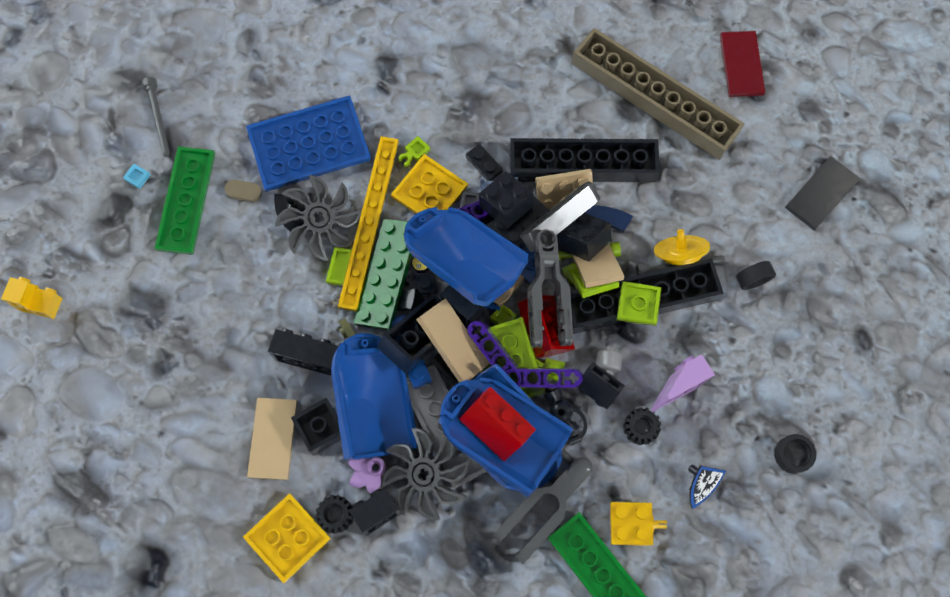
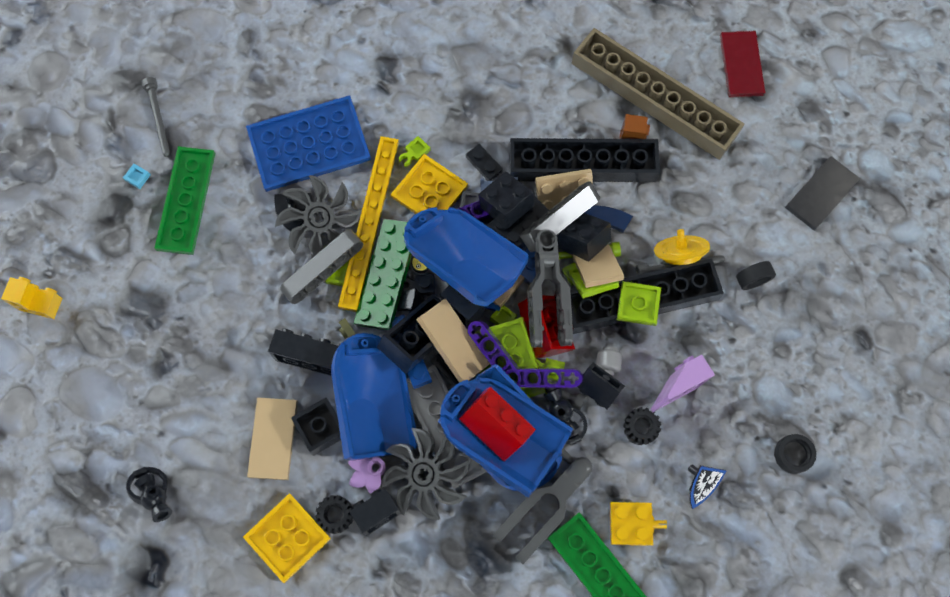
dark tan tile [225,180,262,202] -> none
none -> black piece [126,467,173,522]
none -> beam [280,229,363,304]
none -> dark orange brick [619,114,650,139]

